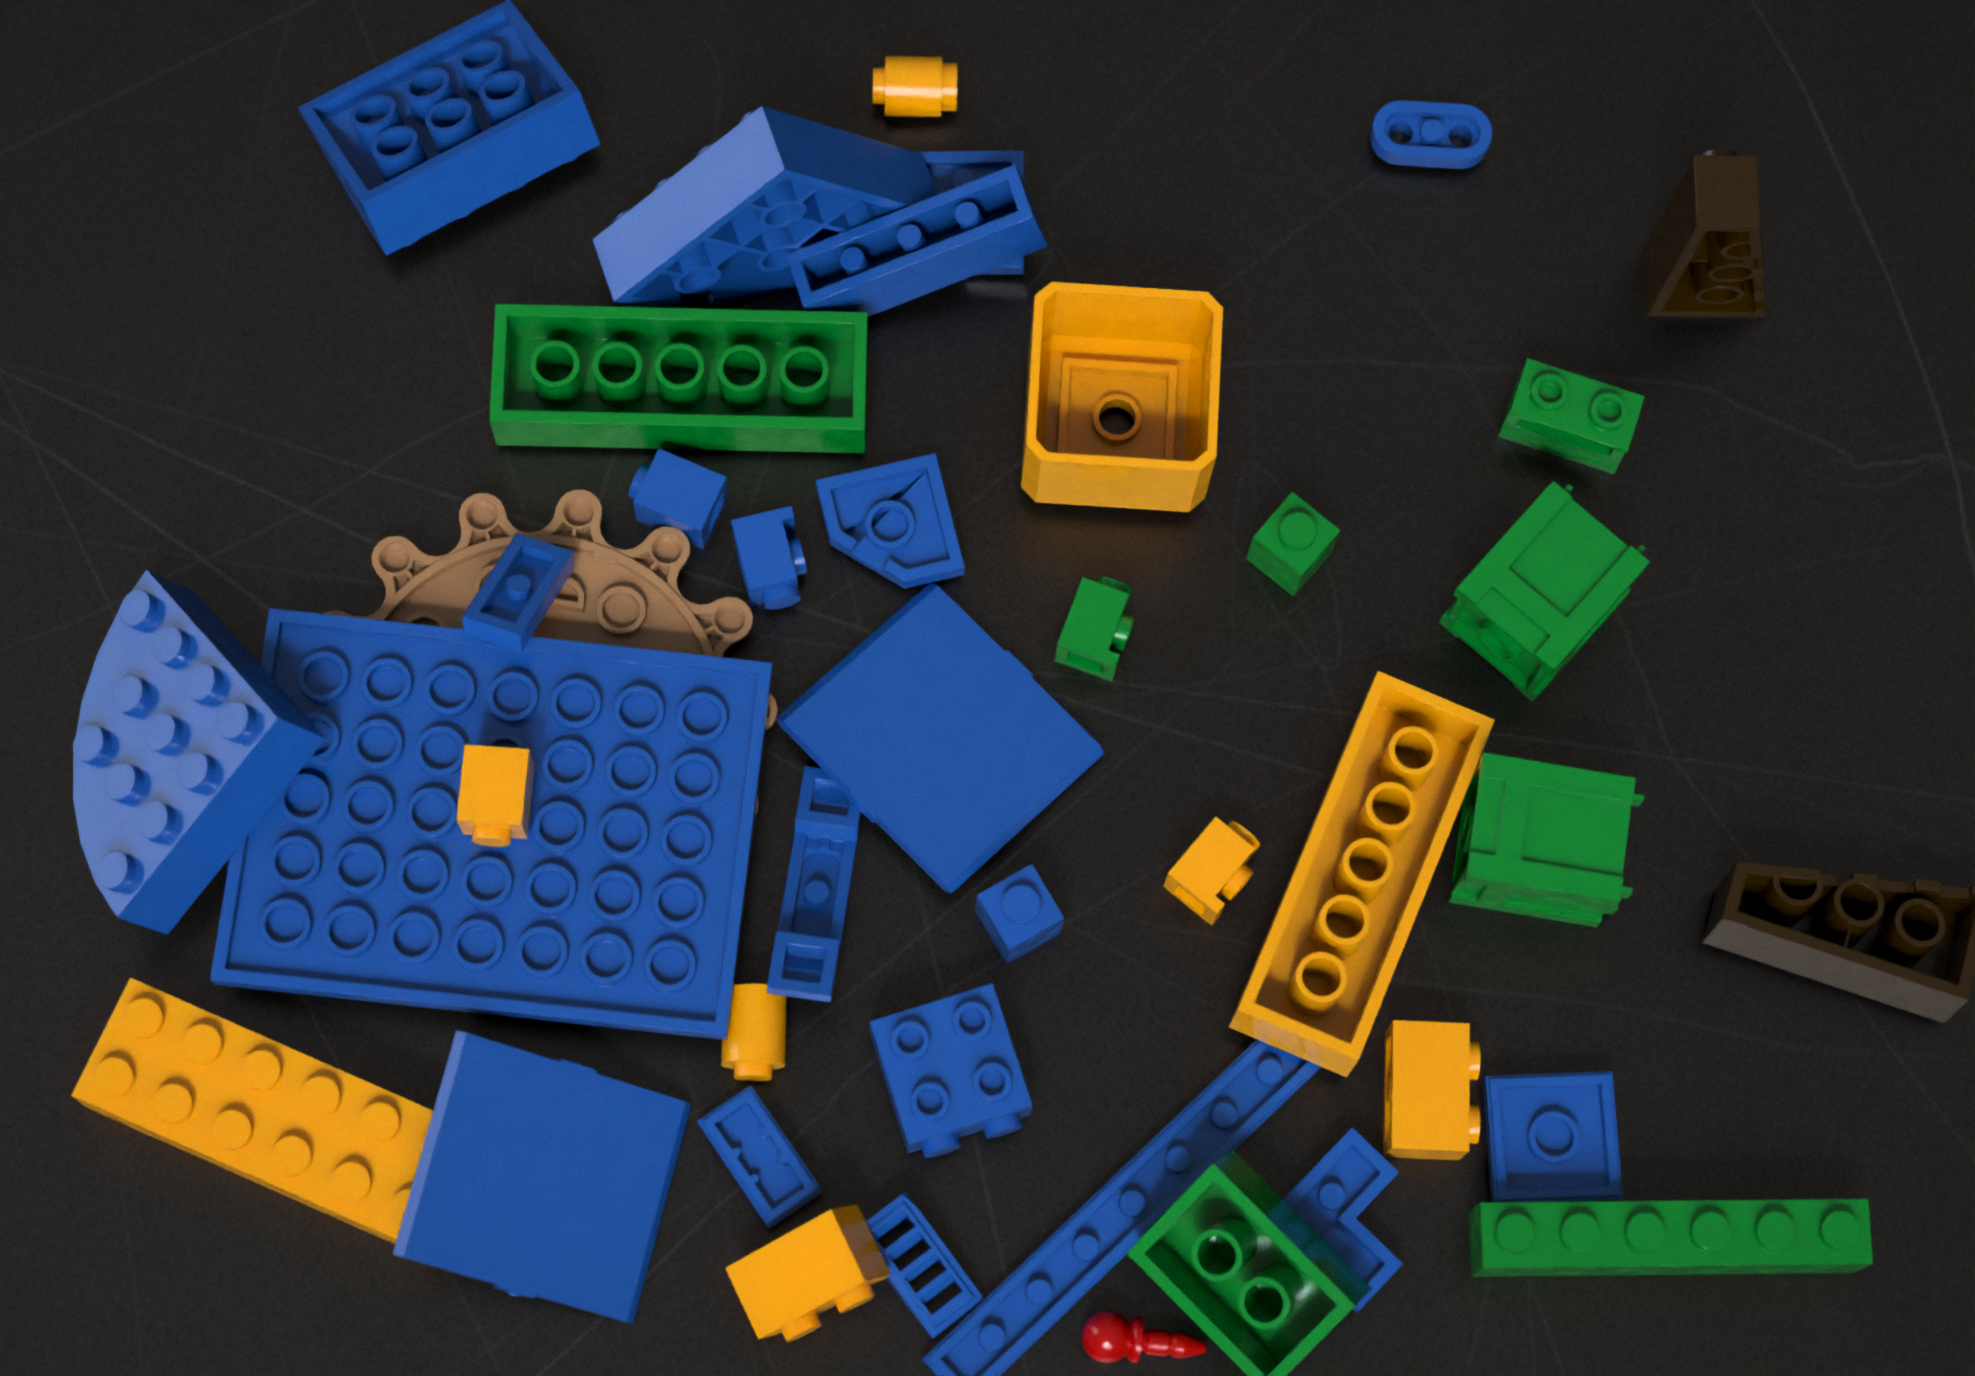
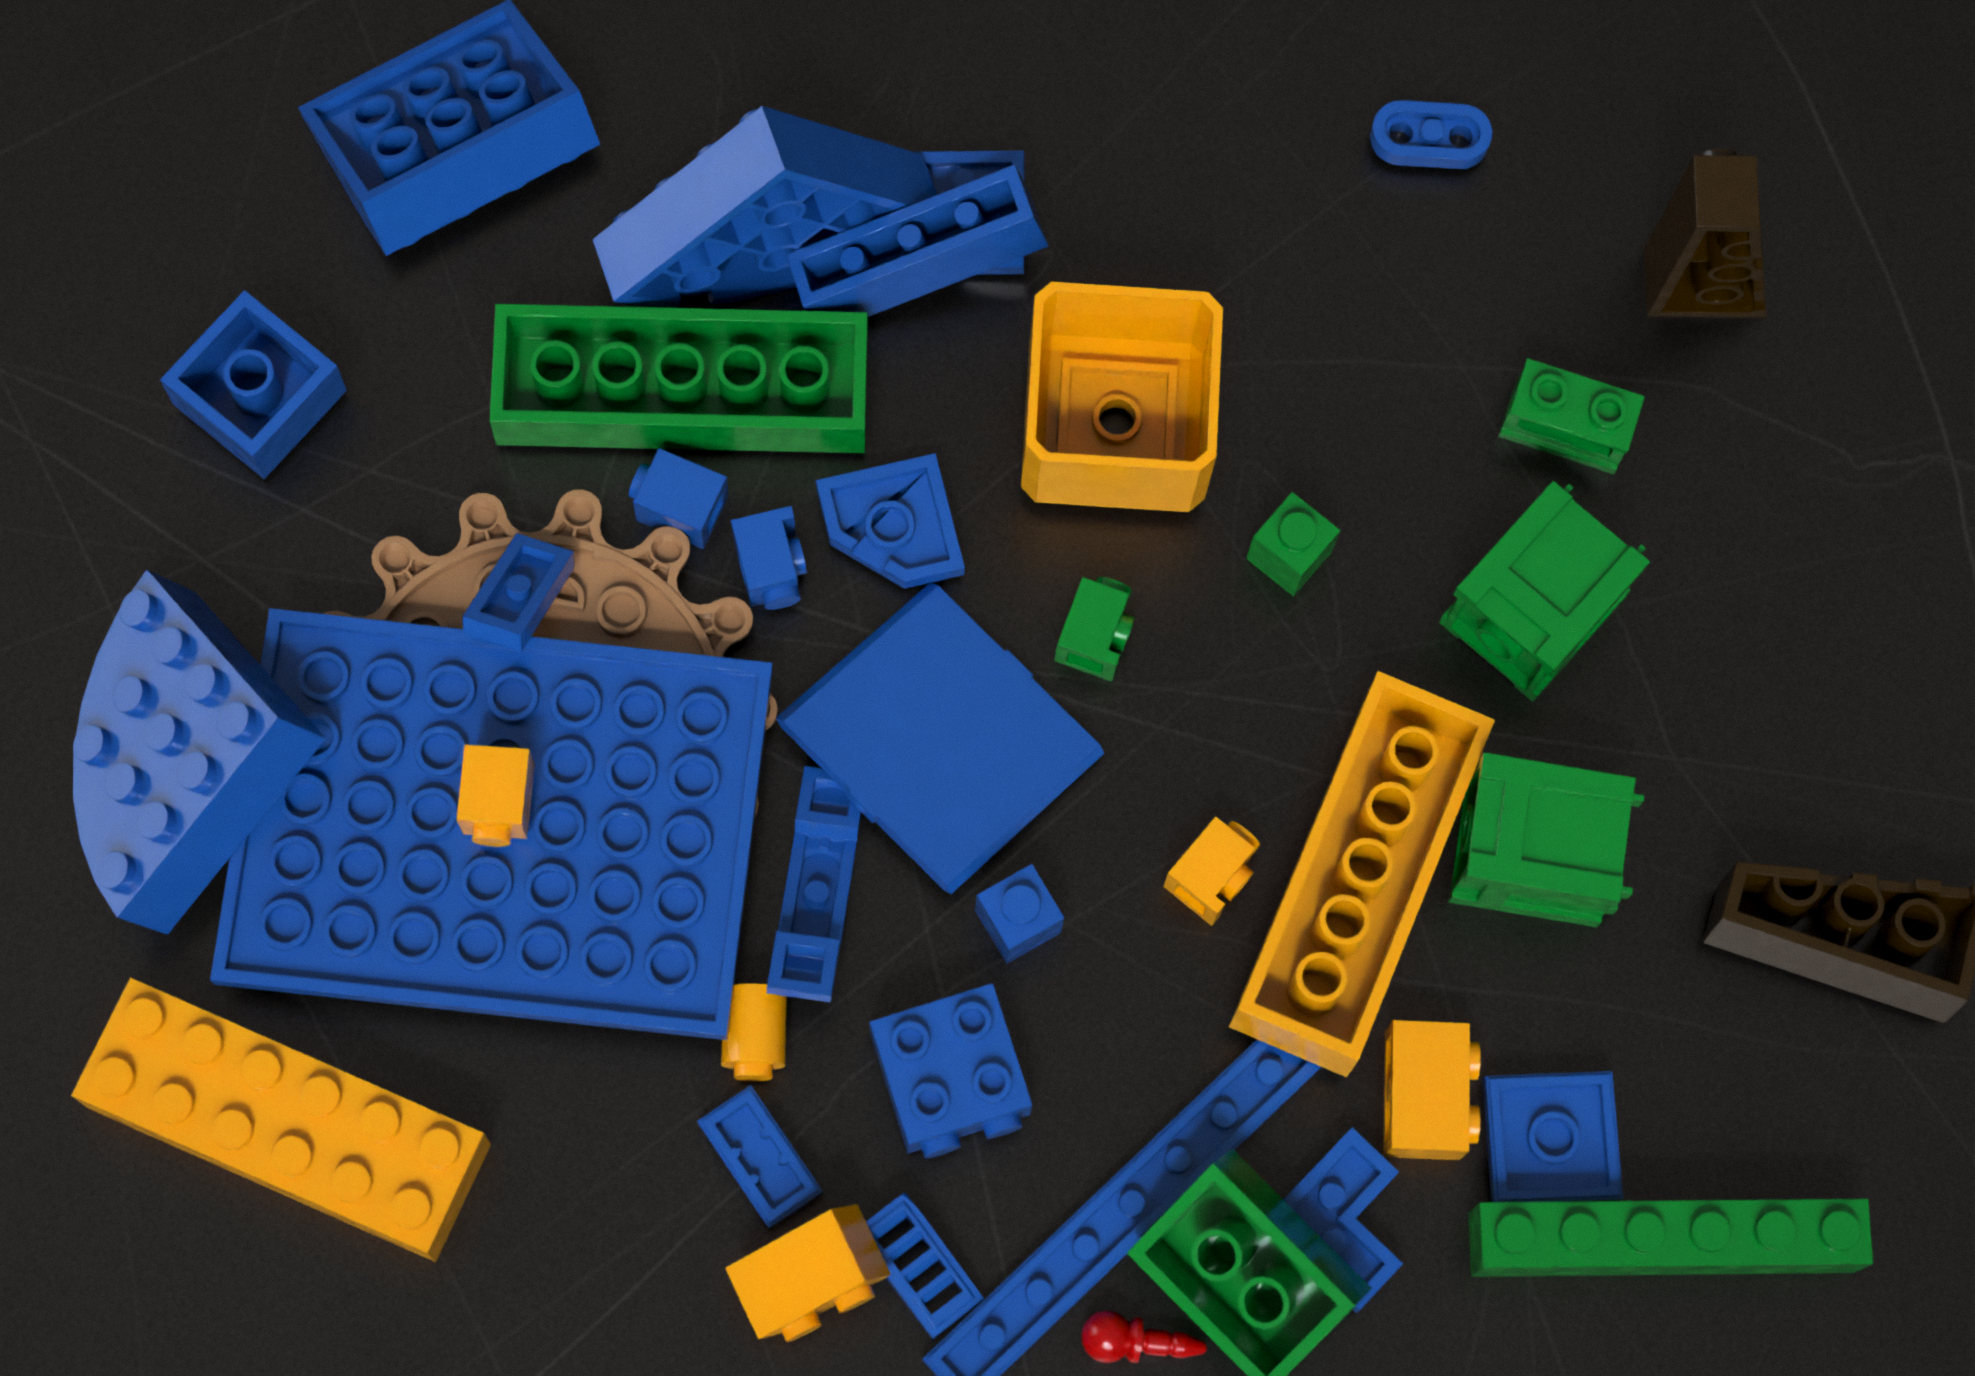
blue piece [393,1031,692,1324] -> none
light orange brick [873,56,957,117] -> none
none -> blue brick [160,290,347,479]

